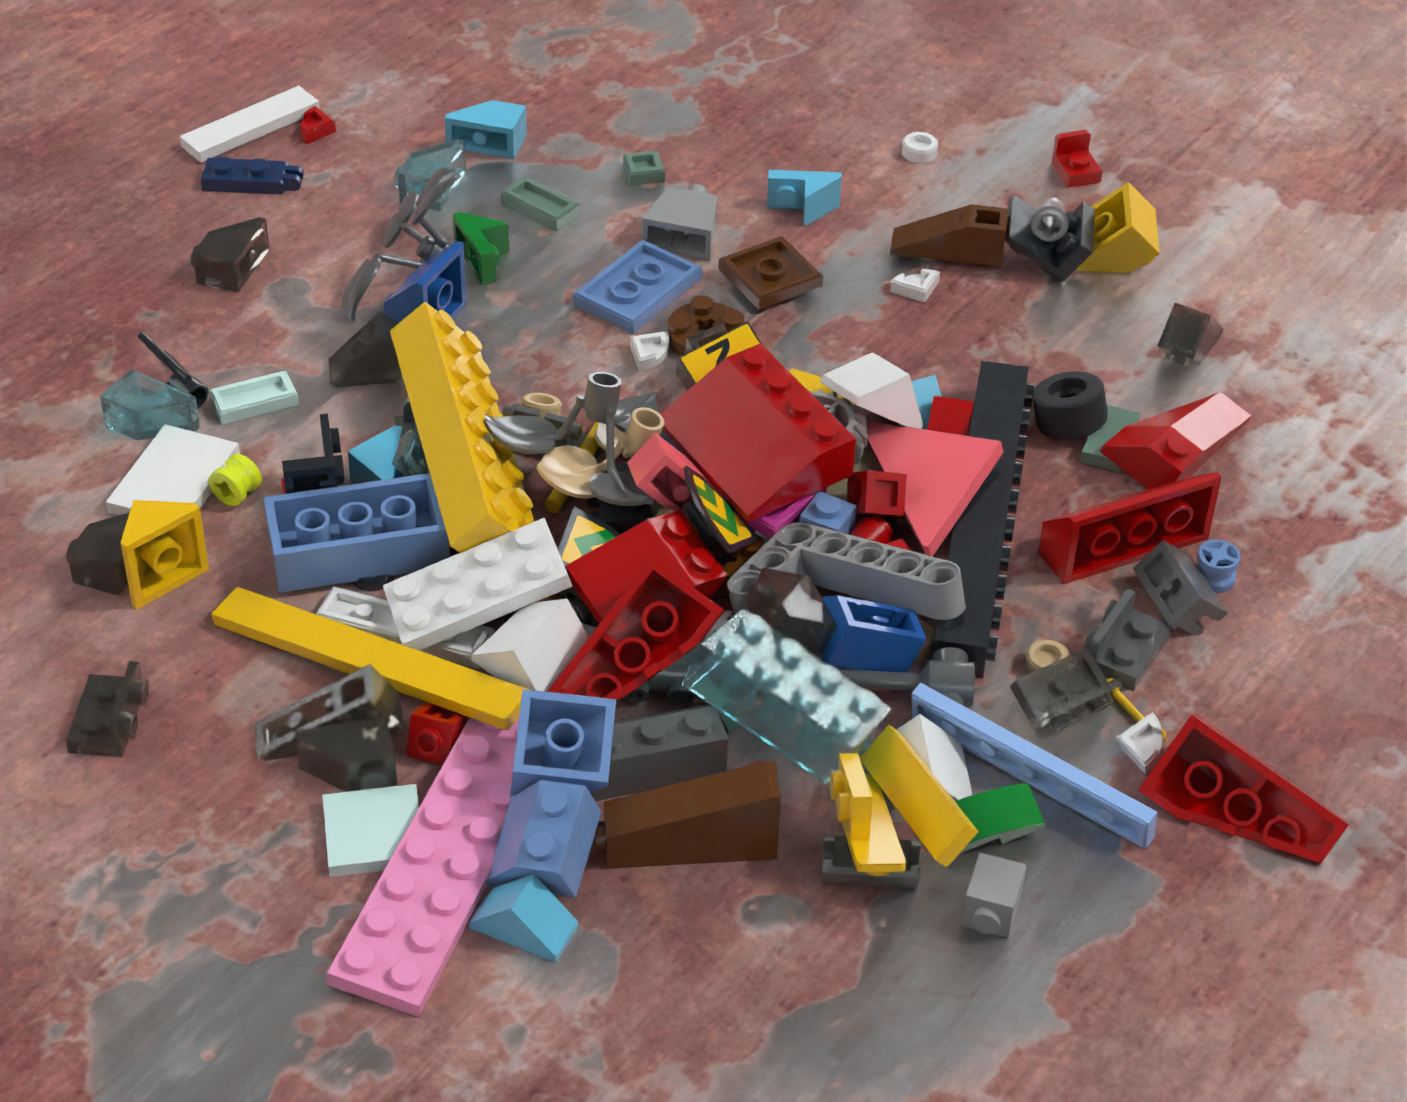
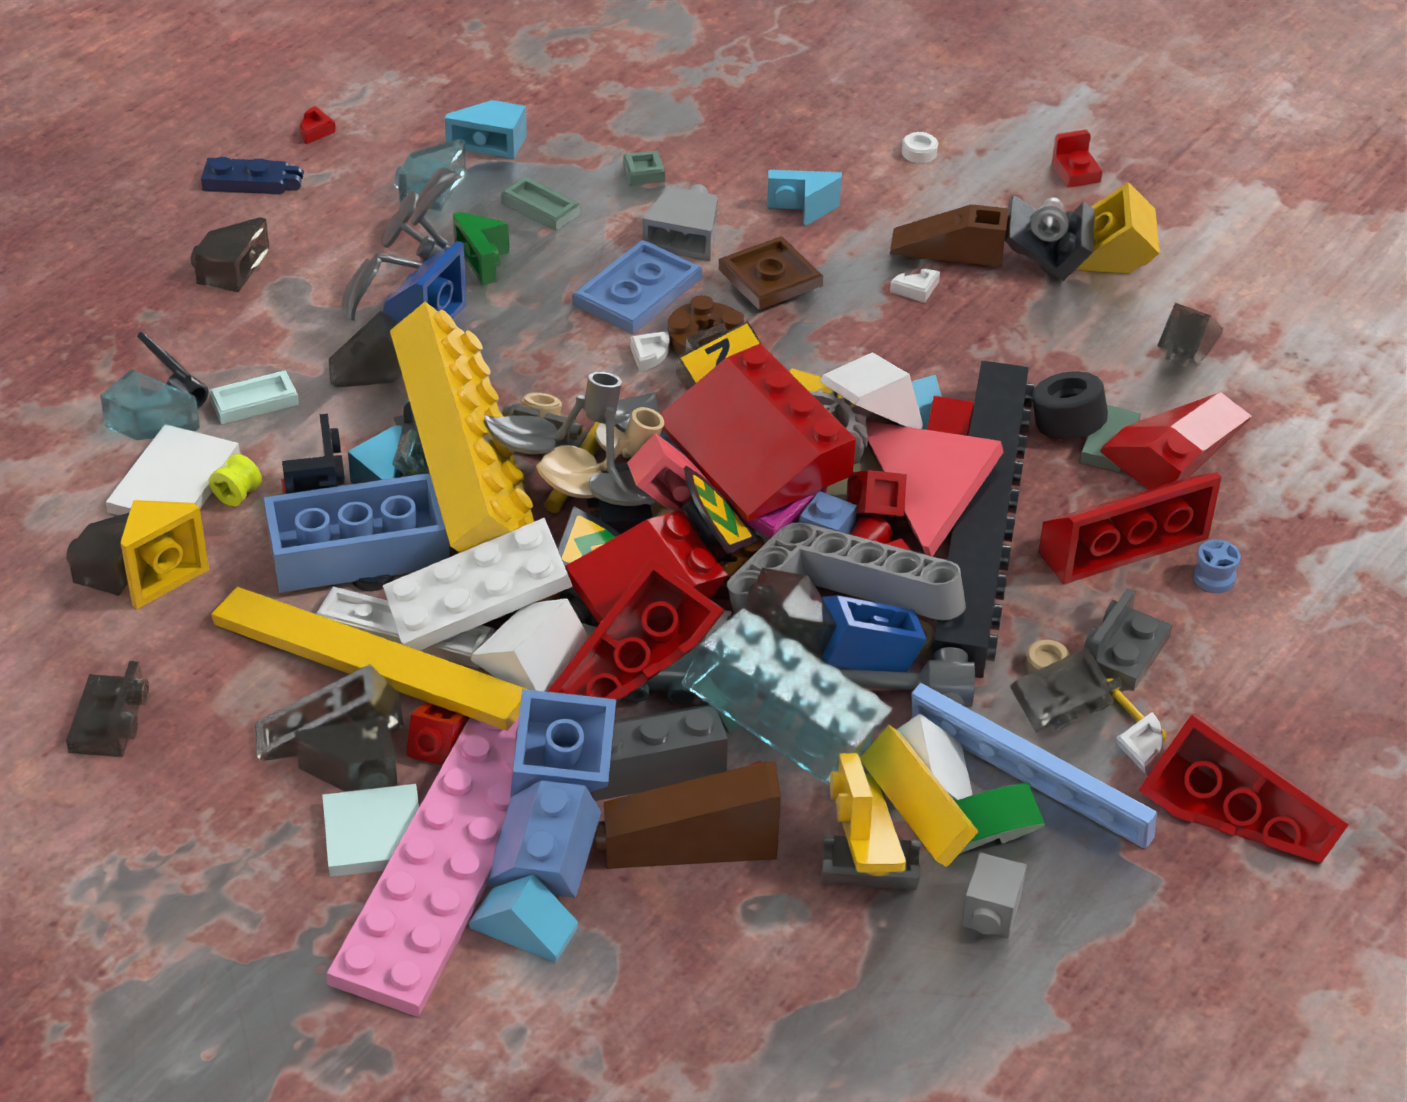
white tile [180,86,320,163] -> none
dark grey hinge [1133,540,1228,635] -> none

